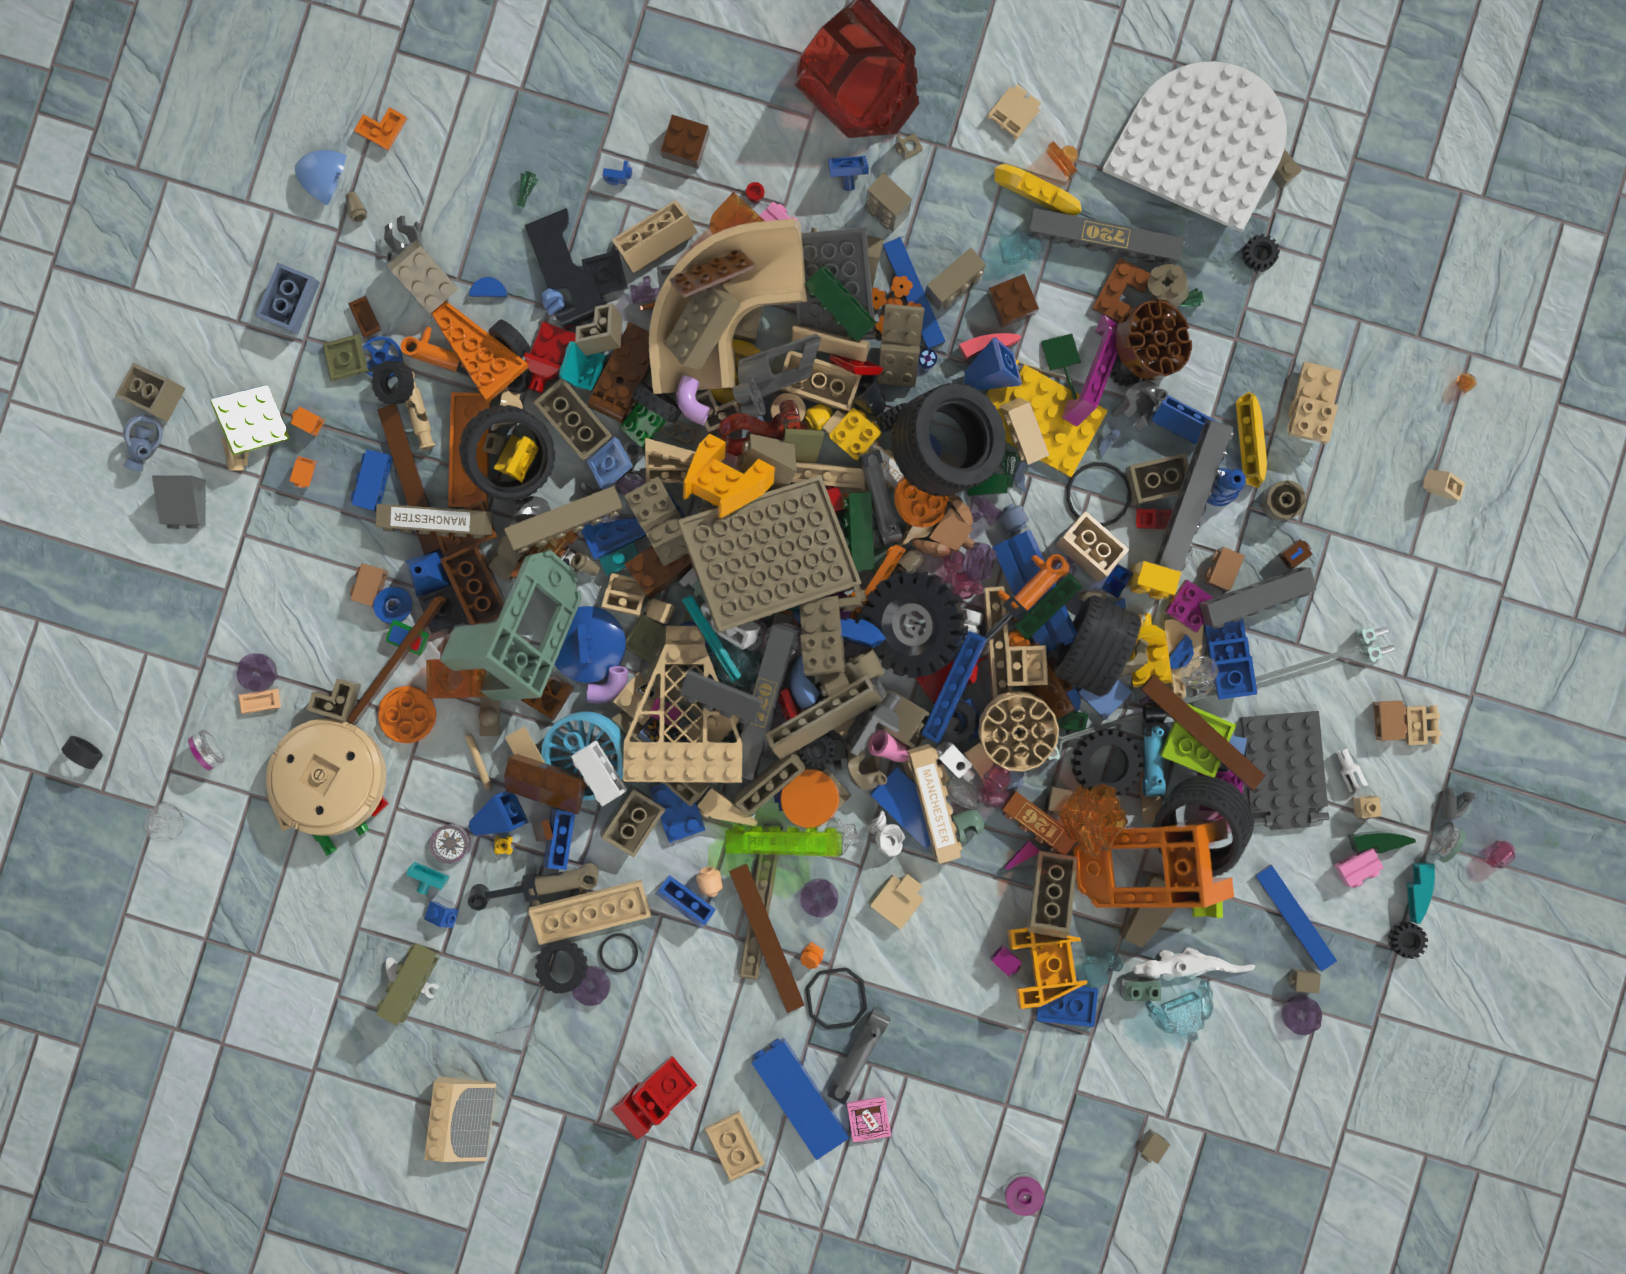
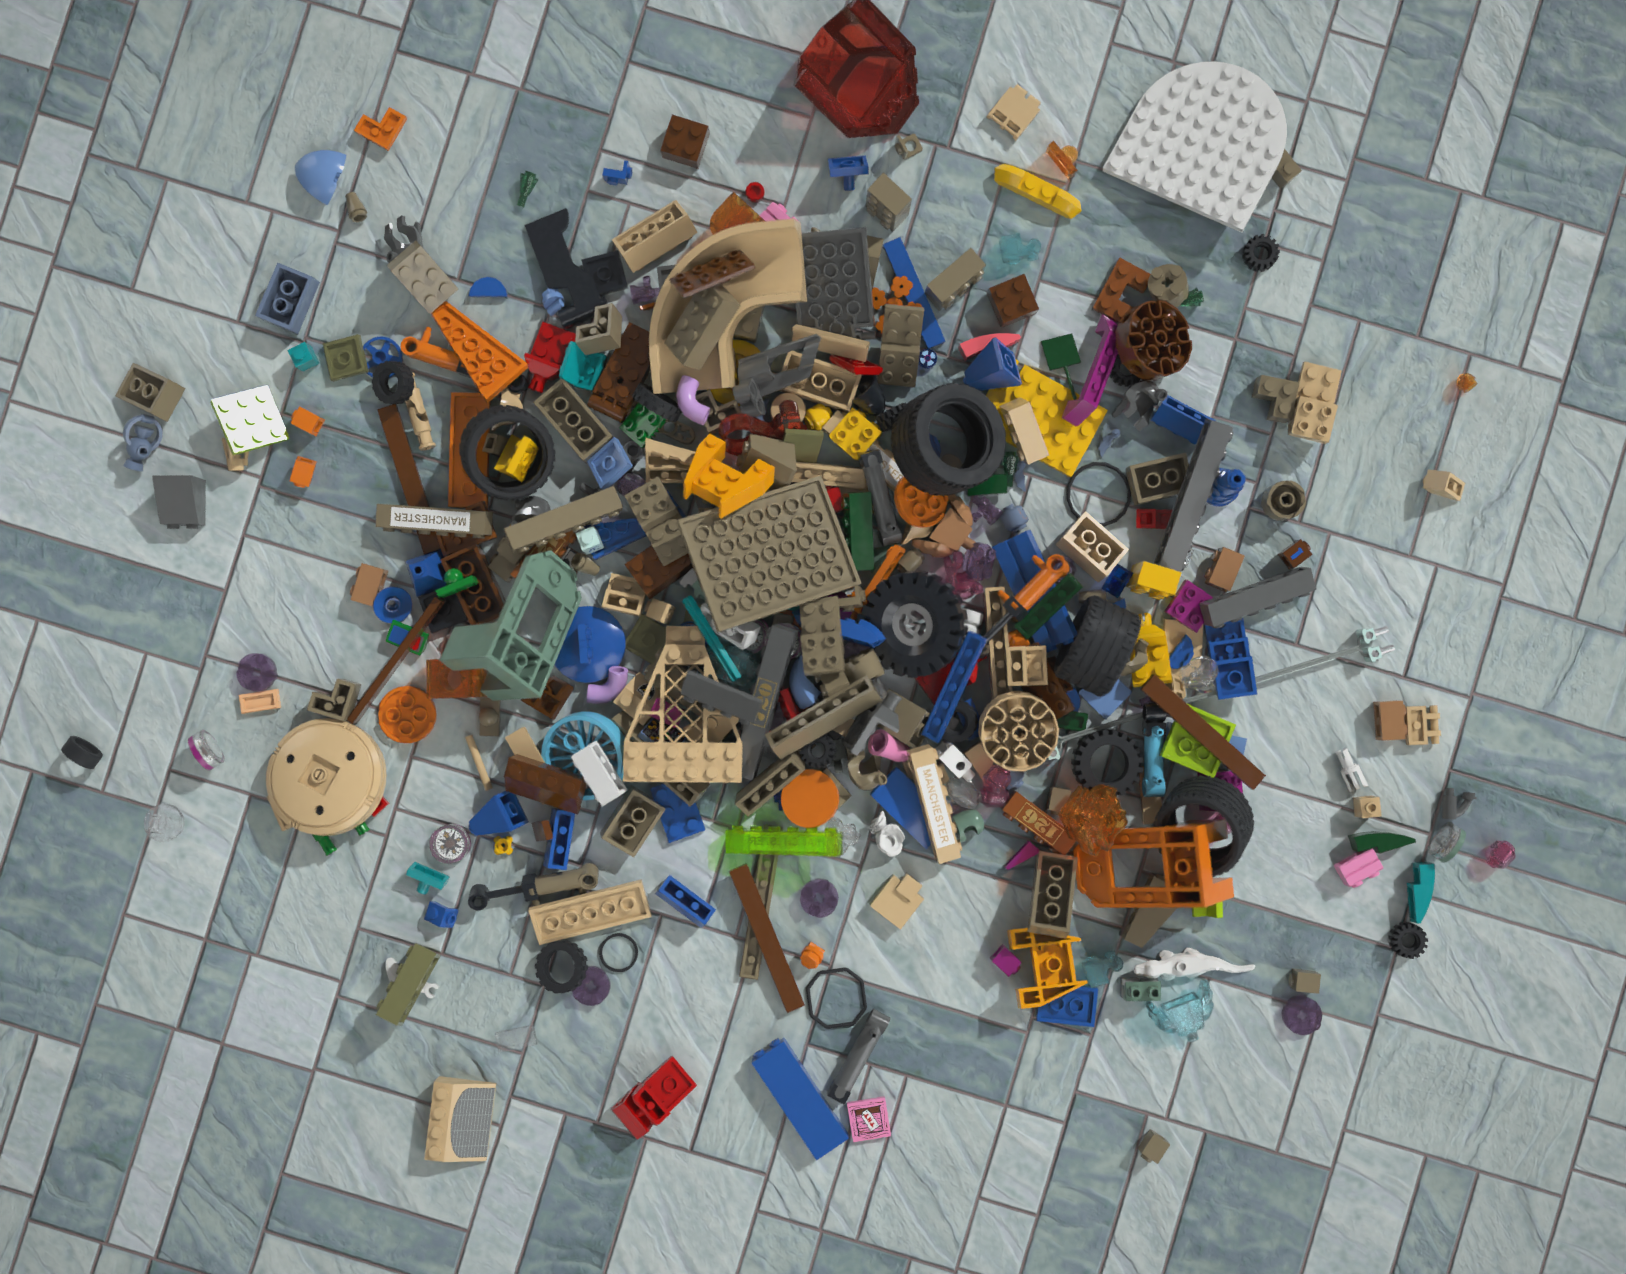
reddish brown tile [348,296,381,338] -> none
blue brick [351,449,393,512] -> none
black tyre [488,319,530,359] -> none
teal tile [599,542,639,576] -> none
light nougat head [696,866,723,897] -> none
tan slope [697,787,758,826] -> none
tan tile [705,1110,765,1181] -> none
dark green brick [805,265,877,342] -> none
magenta piece [1003,1172,1044,1216] -> none
dark grey brick [1027,208,1184,265] -> none
yellow brick [1236,392,1267,488] -> none
dark grey plate [1241,711,1329,830] -> none
blue tile [1255,865,1337,972] -> none
none -> teal brick [287,342,320,371]
none -> green tile [436,568,478,598]
none -> light aqua brick [576,526,604,555]
none -> dark tan brick [1252,375,1299,423]

